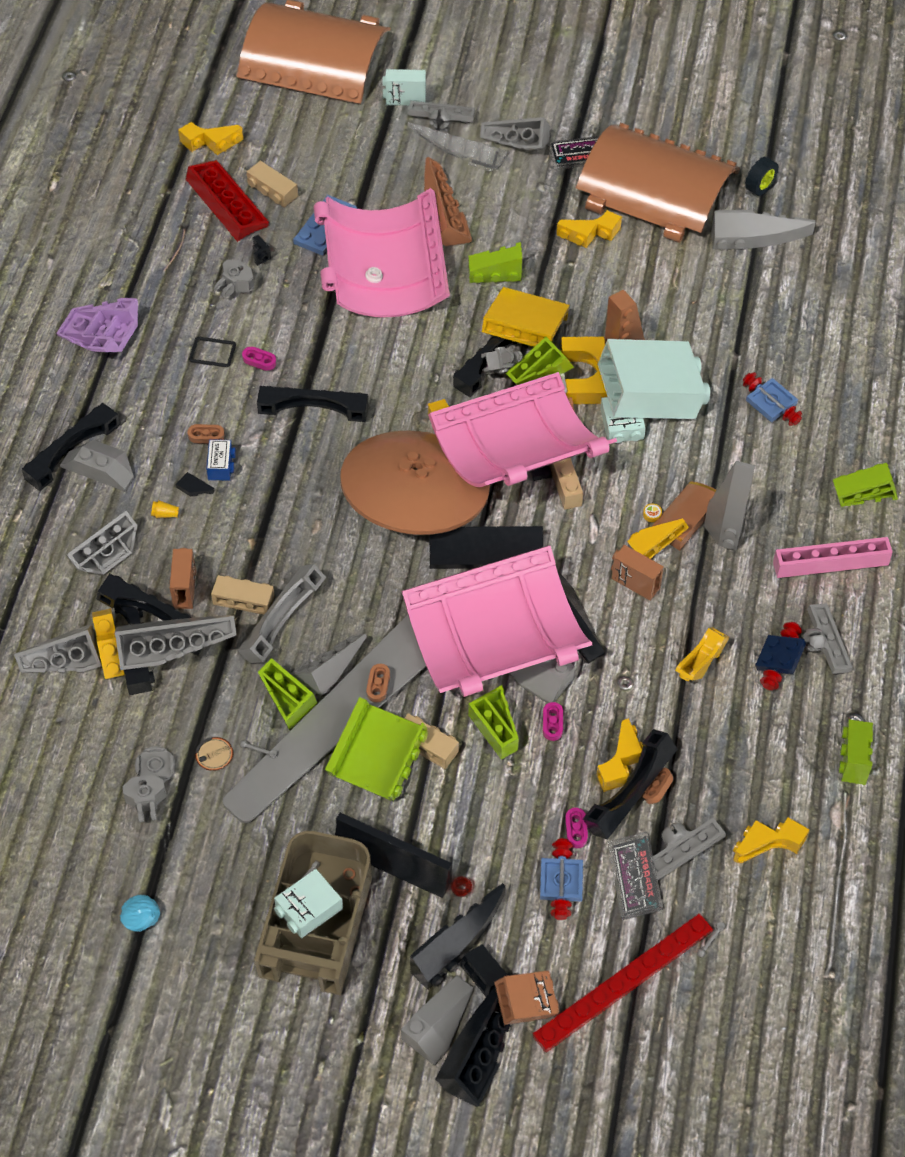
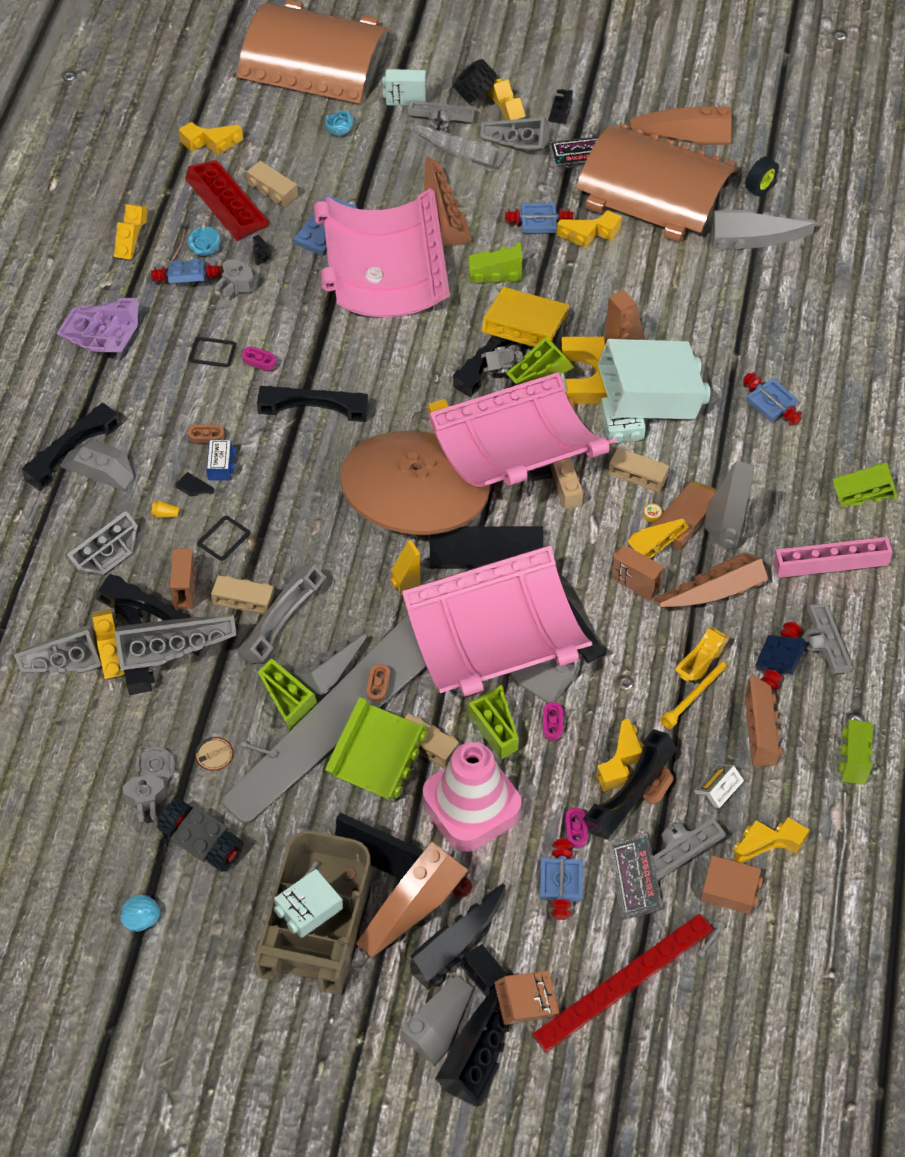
none -> yellow arch [114,203,148,260]
none -> medium blue plate [151,259,222,284]
none -> plate [157,798,243,872]
none -> medium azure hair [188,226,220,256]
none -> black piece [197,516,250,561]
none -> medium azure hair [325,110,353,136]
none -> nougat wedge [356,842,469,958]
none -> yellow slope [390,540,421,595]
none -> bright pink cone [423,742,521,852]
none -> black tyre [453,59,497,103]
none -> yellow arch [485,78,526,120]
none -> medium blue plate [505,203,573,233]
none -> black hinge [548,89,573,125]
none -> tan brick [608,447,669,493]
none -> nougat wedge [630,107,732,145]
none -> nougat wedge [653,552,768,607]
none -> yellow piece [660,661,727,729]
none -> white panel [694,764,744,808]
none -> nougat brick [701,855,763,914]
none -> nougat slope [745,676,782,766]

